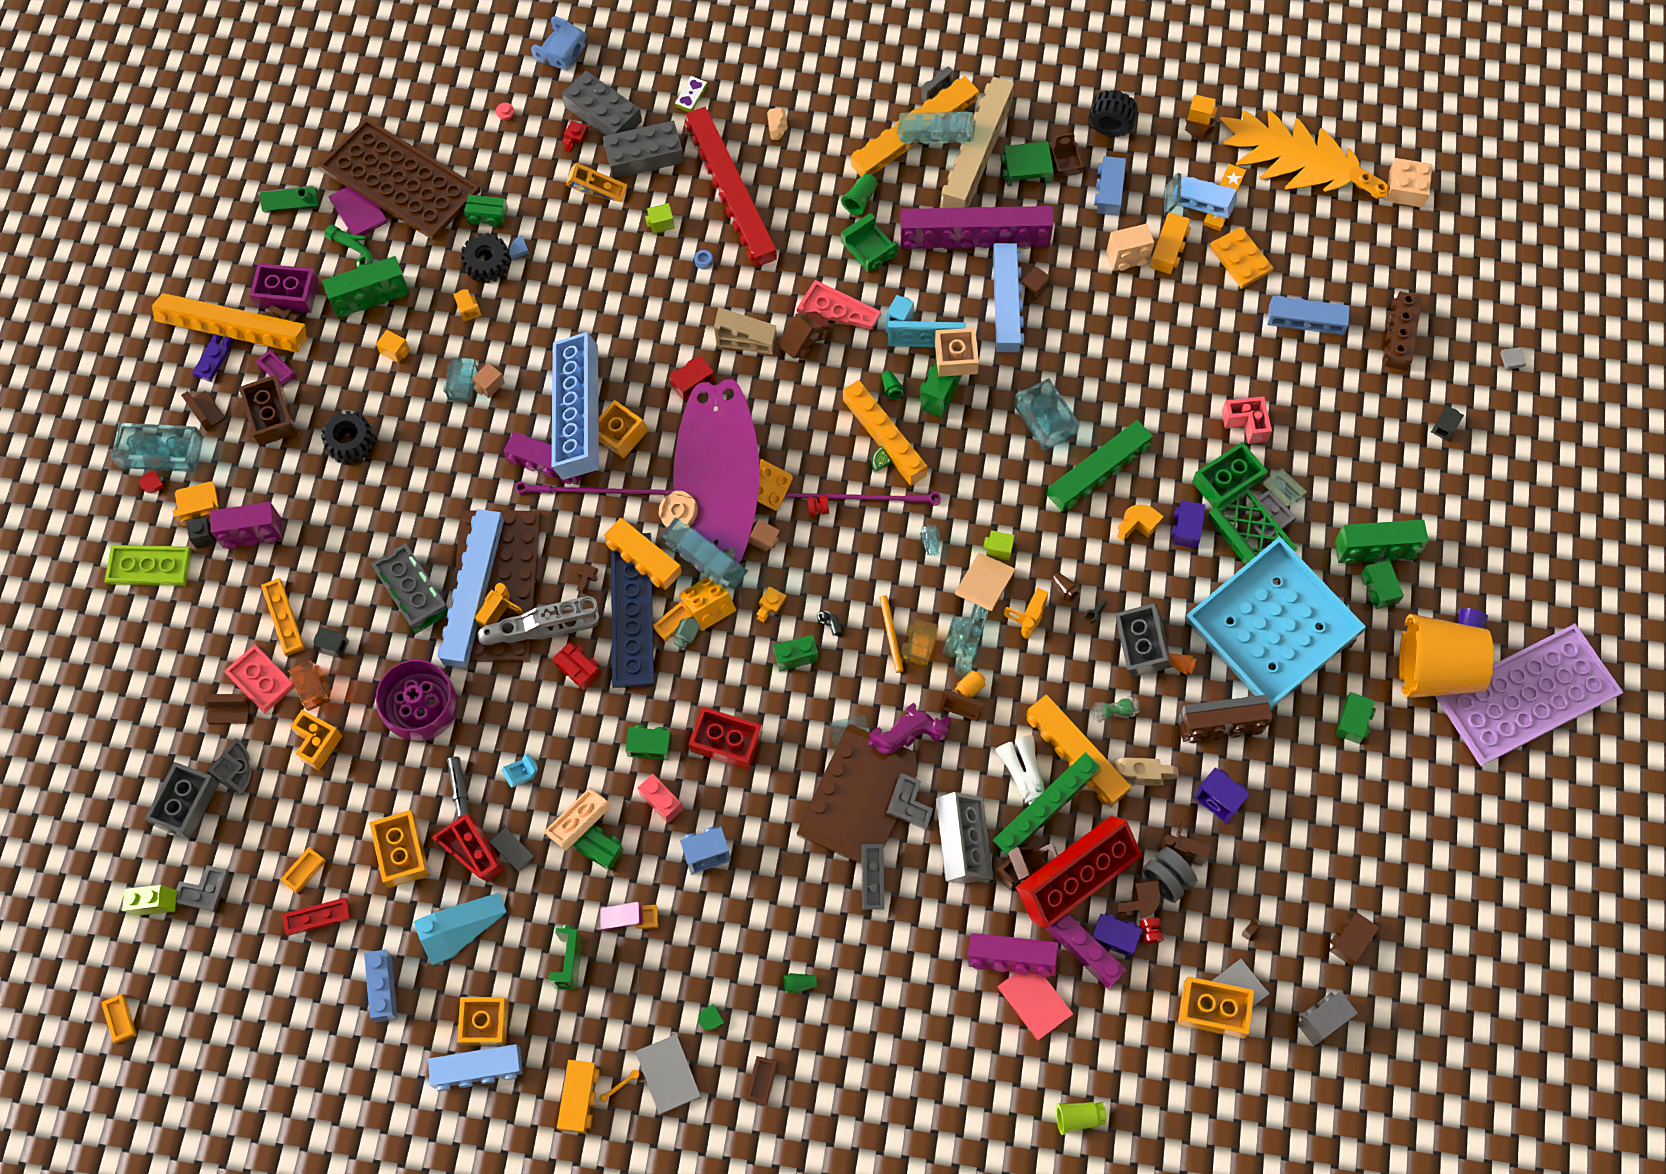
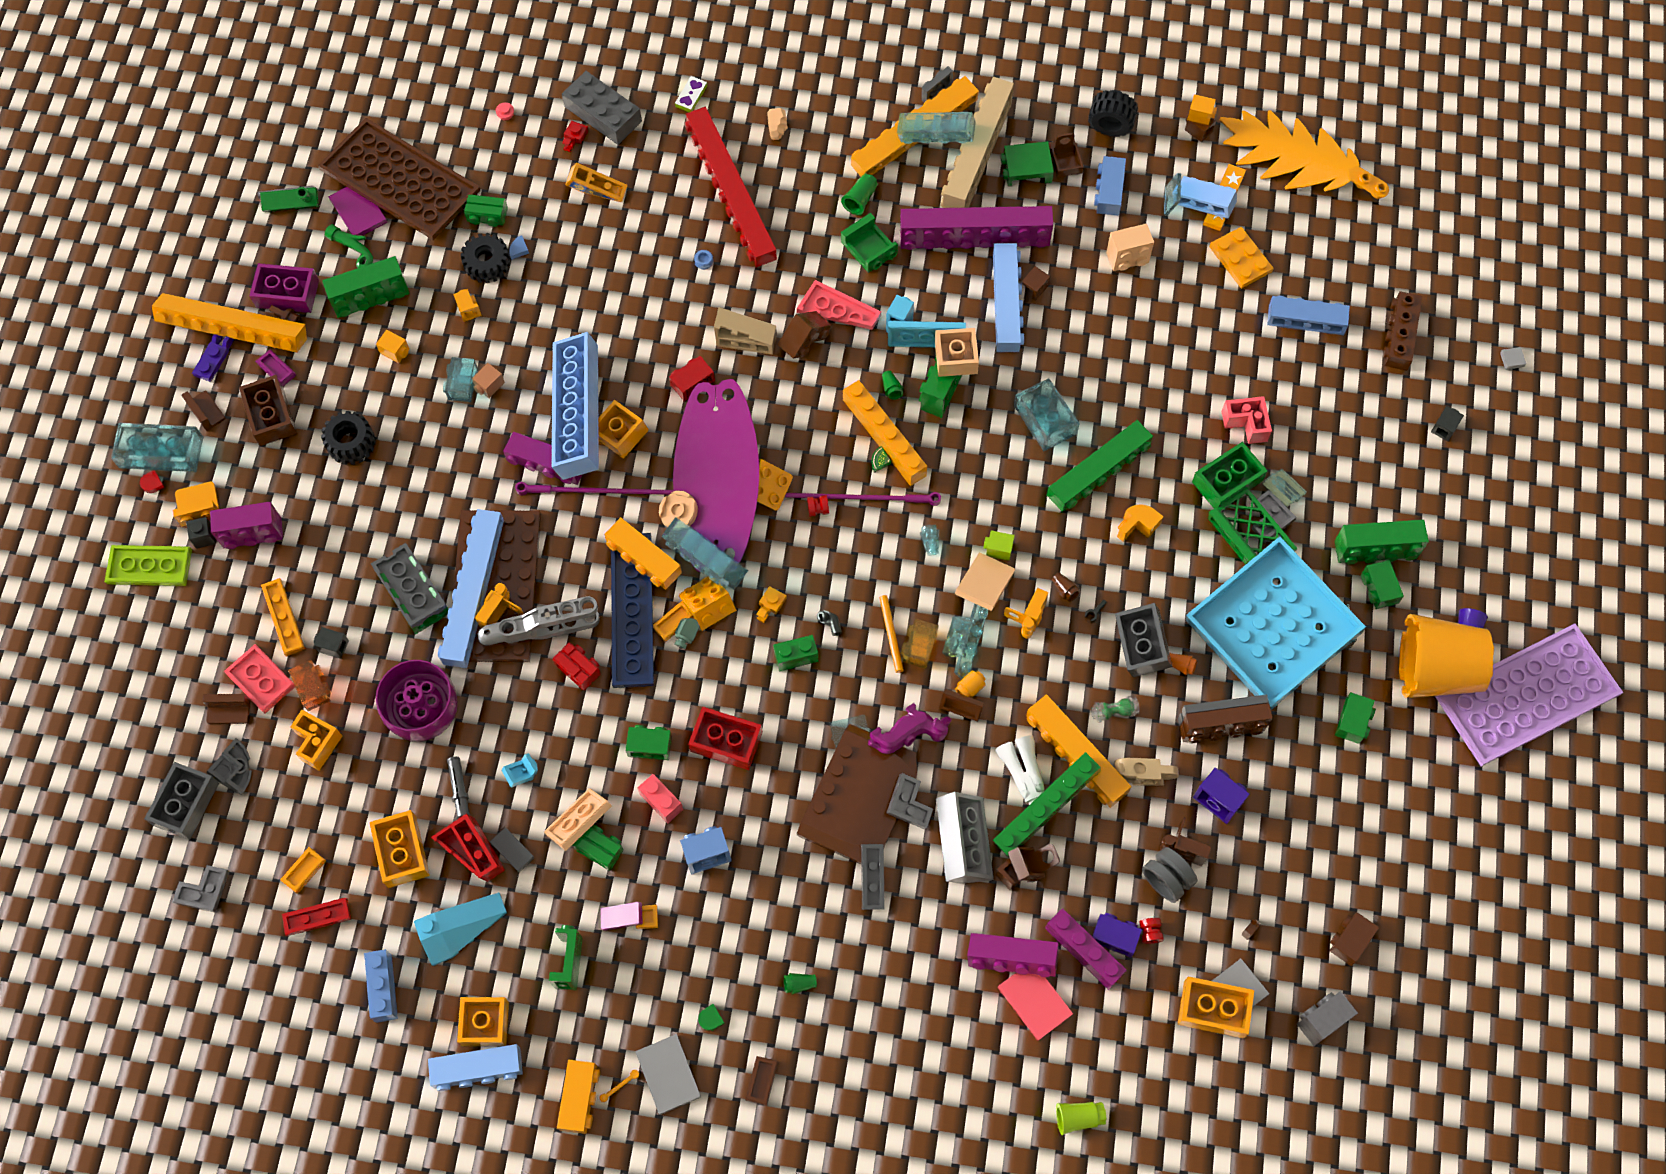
light orange tile [101,993,137,1044] -> none
lime brick [122,885,177,916] -> none
medium blue piece [531,16,587,70] -> none
reddish brown piece [577,564,599,594] -> none
dark grey brick [603,120,684,179] -> none
lime brick [645,203,675,234] -> none
nougat brick [748,519,780,552] -> none
red brick [1016,816,1142,928] -> none
reddish brown brick [1116,879,1160,918] -> none
light orange brick [1149,212,1191,274] -> none
dark purple brick [1171,500,1205,548] -> none
light nougat brick [1386,158,1432,208] -> none

